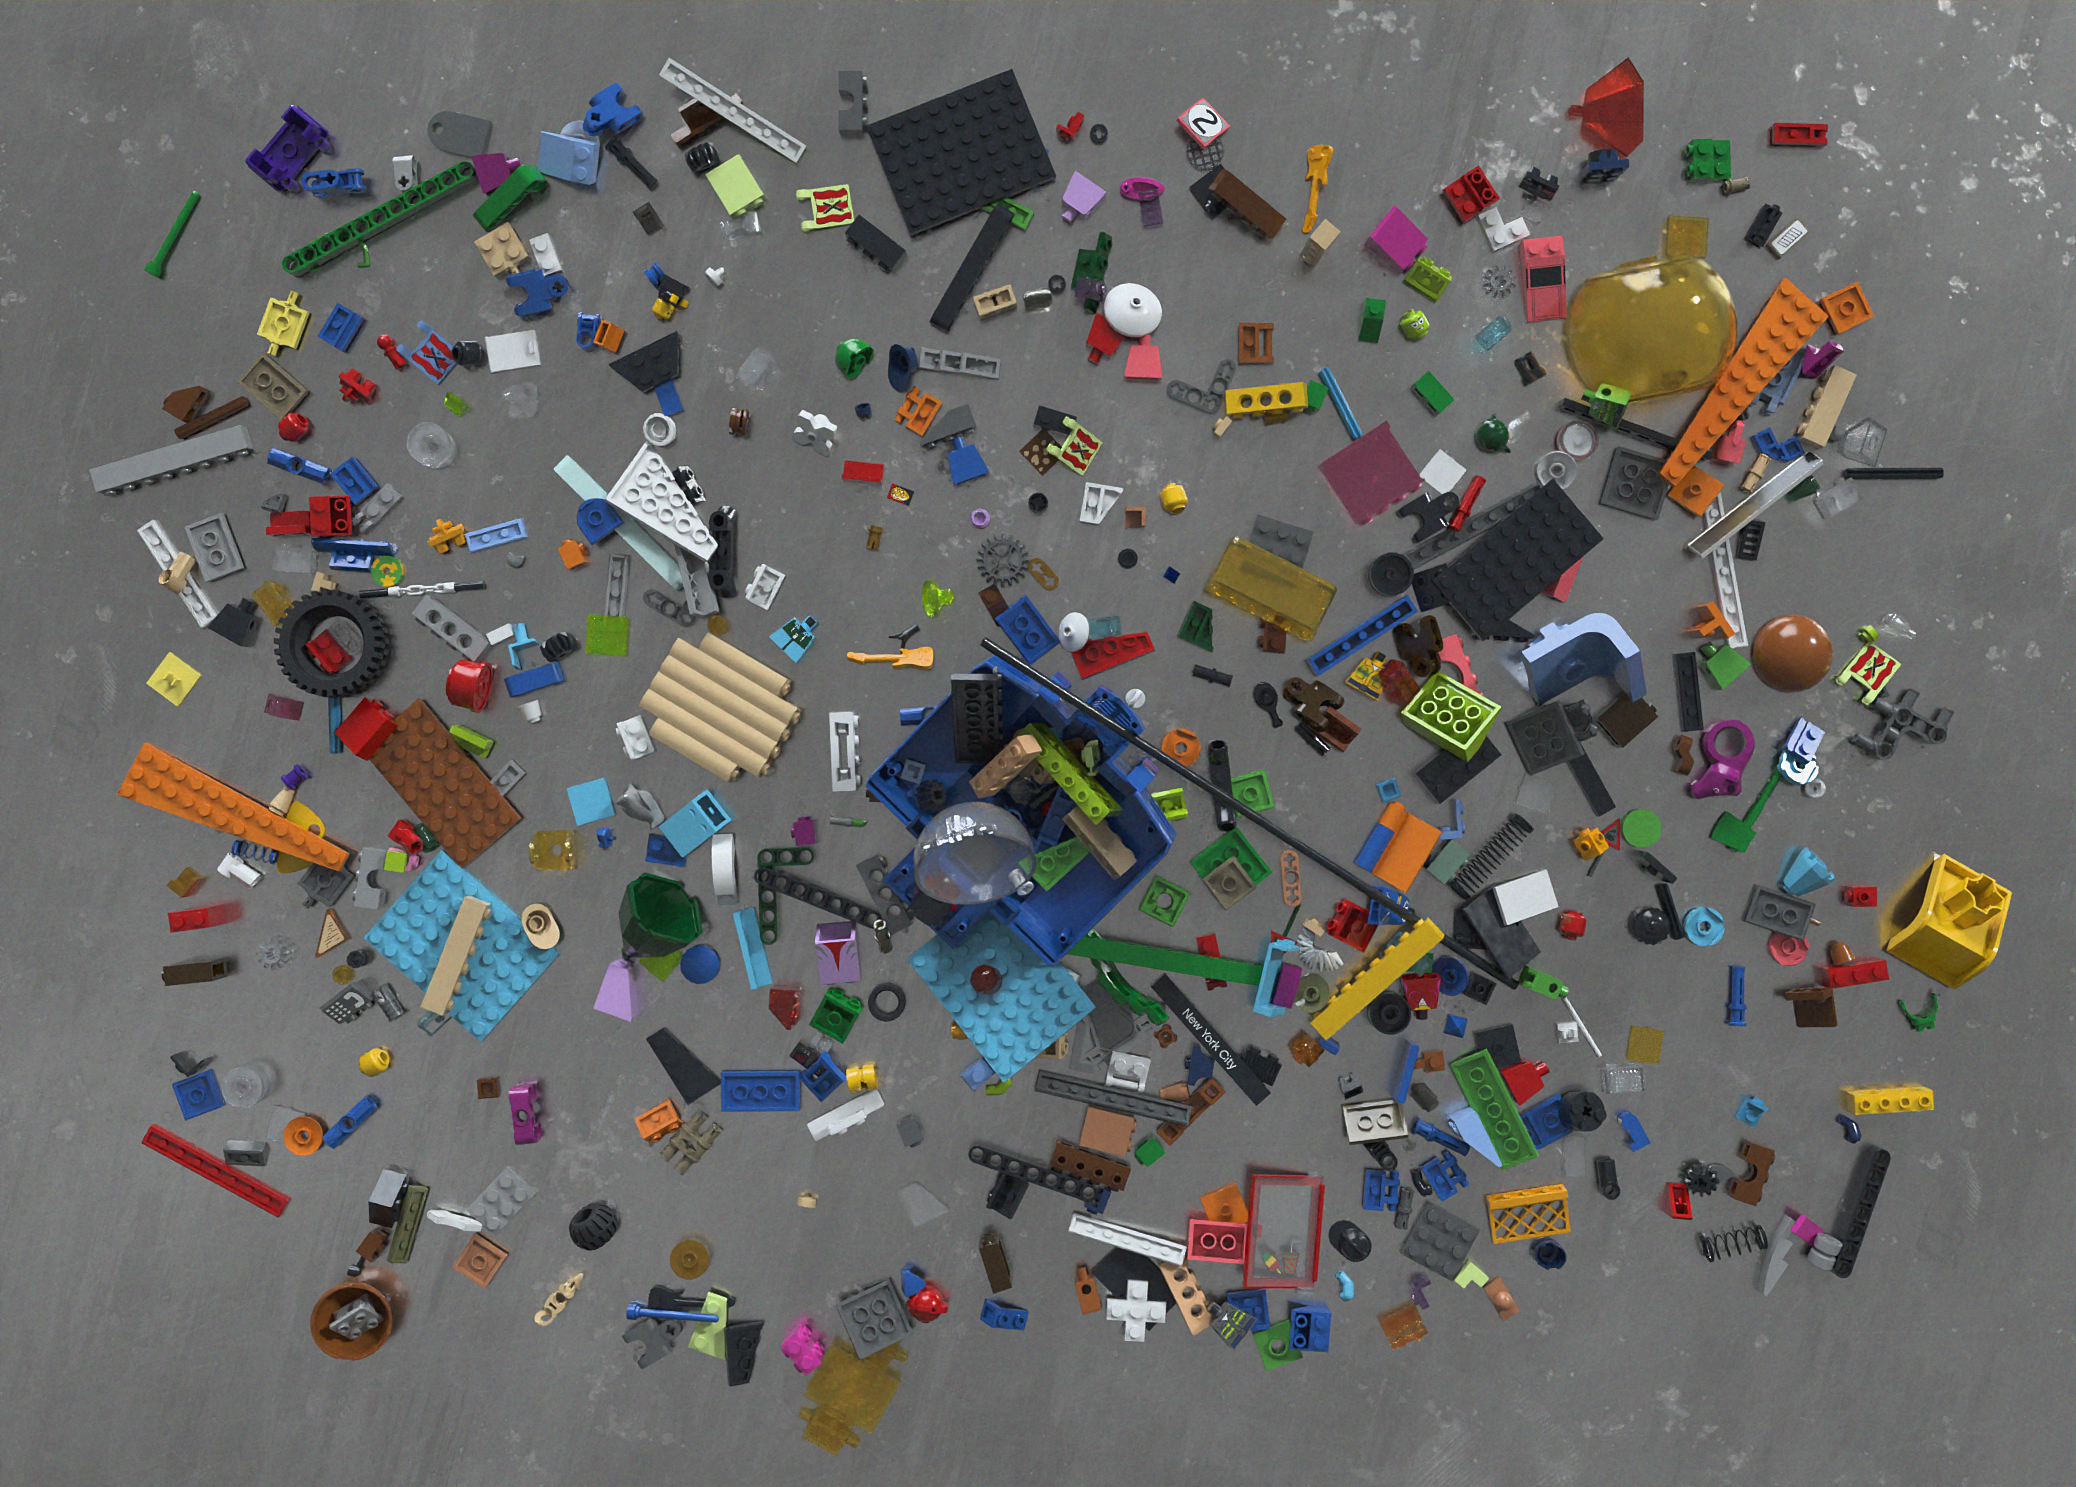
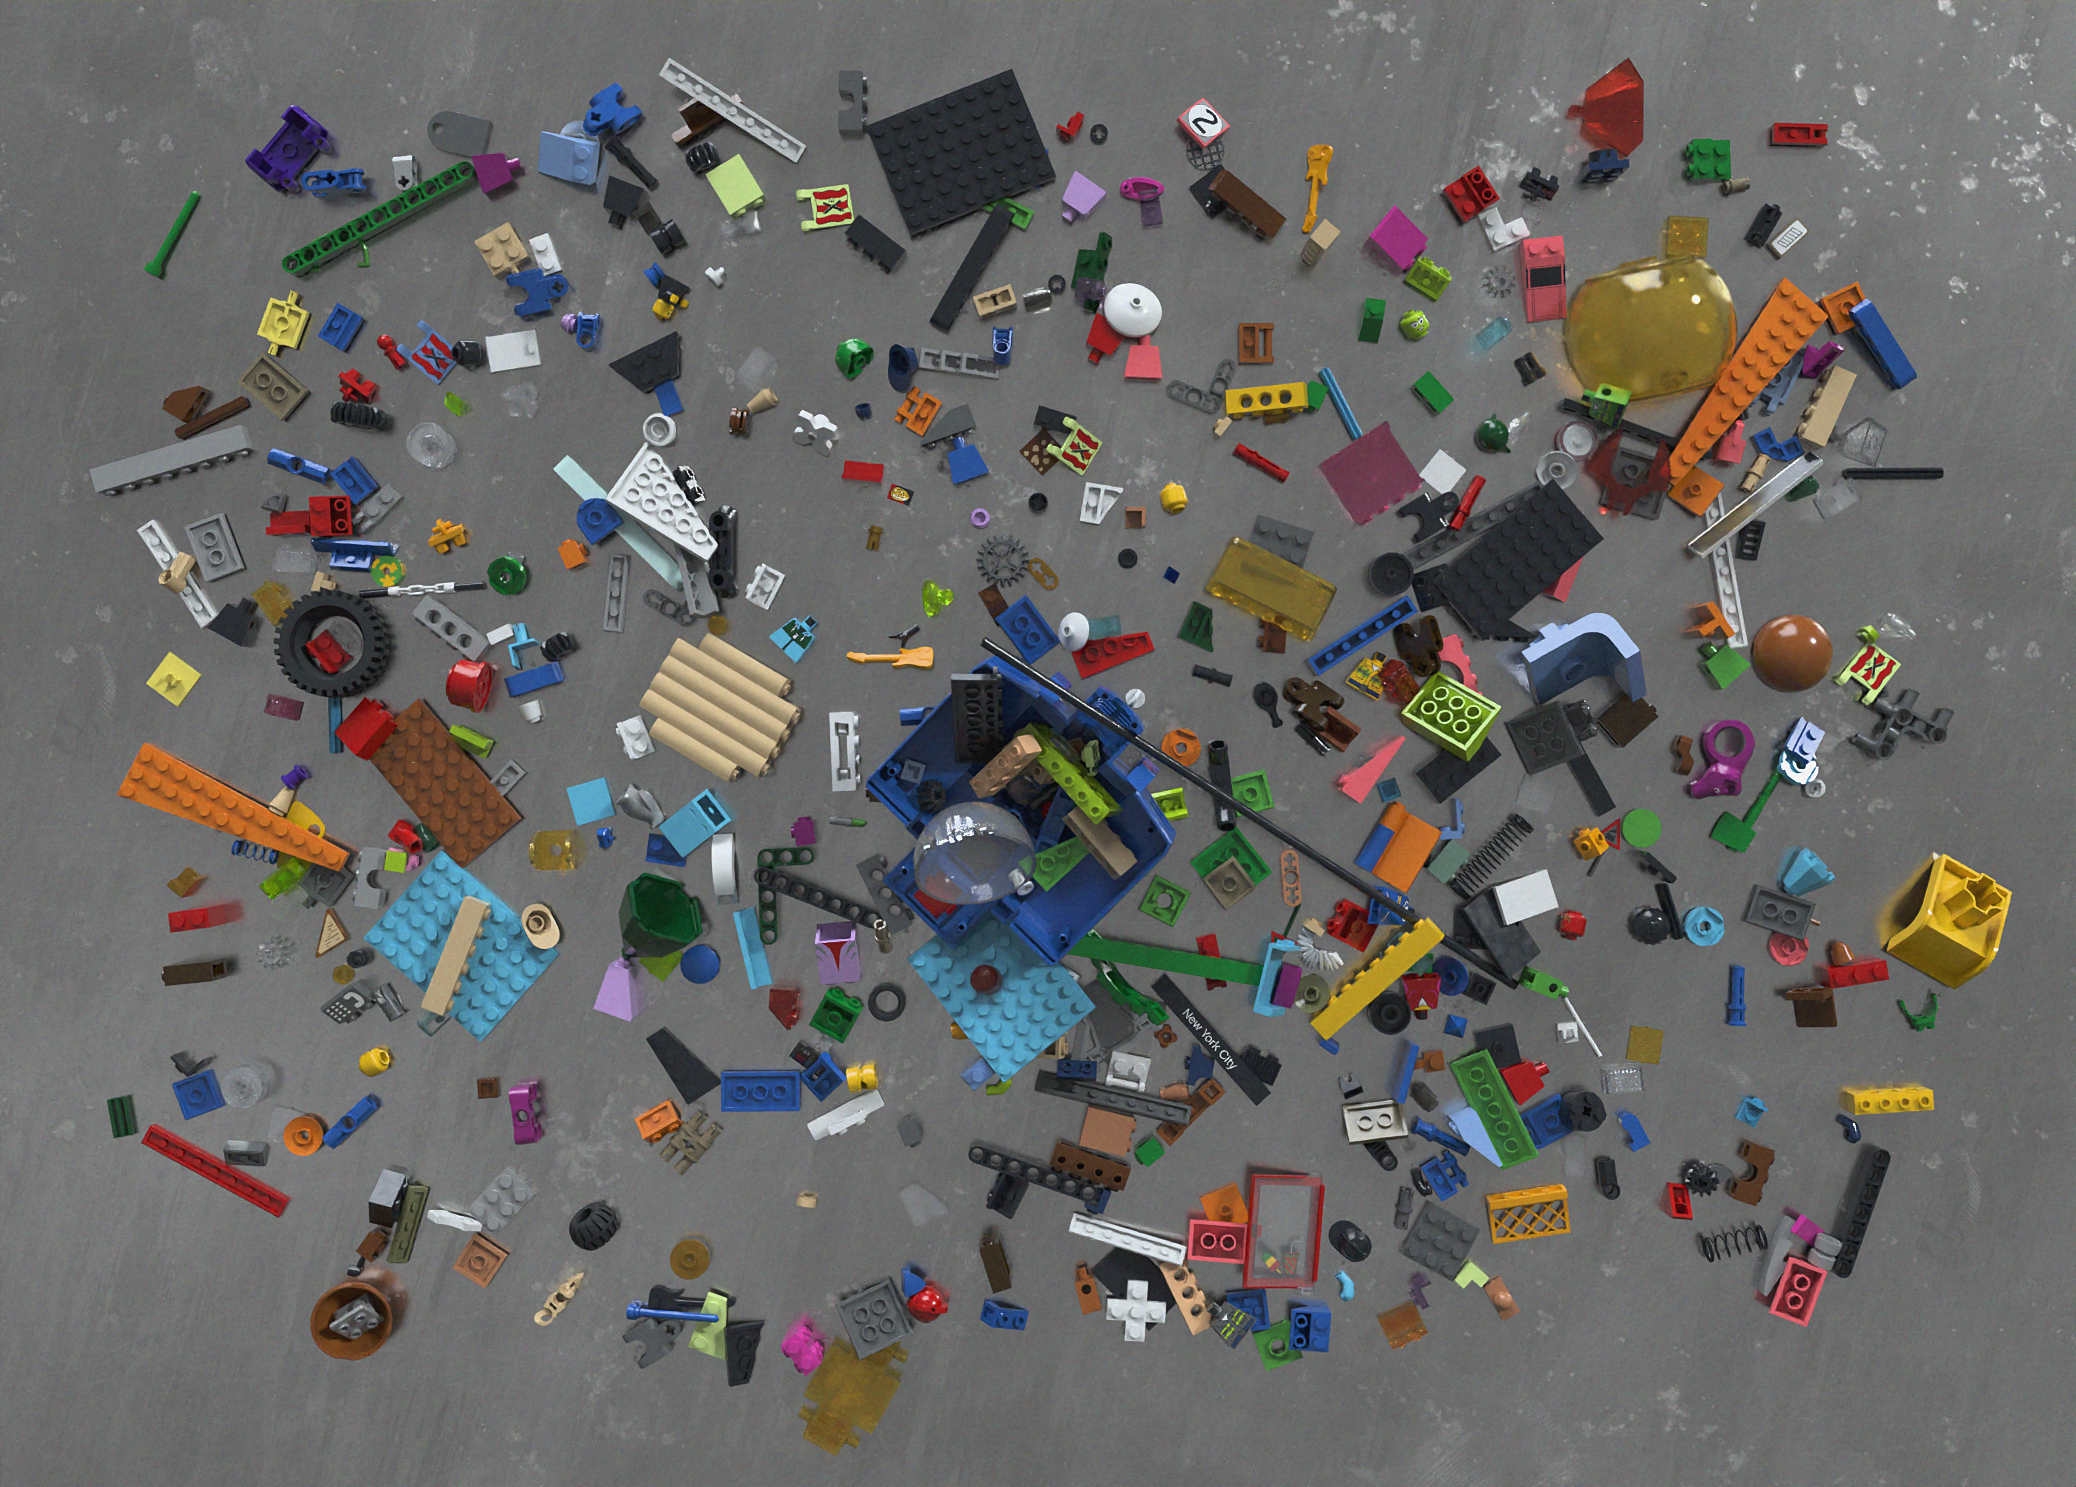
white piece [217,853,260,889] -> none
red head [278,413,308,442] -> none
light blue tile [464,518,528,553] -> none
green beam [473,165,547,232] -> none
clear neon green hinge [585,614,627,656] -> none
orange piece [593,320,625,353] -> none
black brick [907,888,953,931] -> none
clear orange brick [1289,1032,1325,1067] -> none
blue plate [1363,1169,1400,1211] -> none
dark blue hair [1534,1240,1567,1270] -> none
black tile [1674,652,1704,732] -> none
red brick [1844,886,1877,907] -> none
none -> dark green tile [107,1096,136,1138]
none -> clear neon green brick [259,856,307,900]
none -> black gear [330,402,385,430]
none -> green tile [487,556,526,595]
none -> lavender plate [561,314,578,334]
none -> black torso [603,175,648,227]
none -> black wheel [649,219,686,255]
none -> tan cone [747,387,777,414]
none -> blue piece [993,327,1013,365]
none -> clear piece [1048,733,1082,764]
none -> dark blue bracket [1056,1059,1097,1081]
none -> red pin [1233,443,1290,483]
none -> coral slope [1336,736,1406,804]
none -> clear red piece [1587,428,1671,516]
none -> coral slope [1769,1257,1827,1327]
none -> blue beam [1848,299,1917,390]

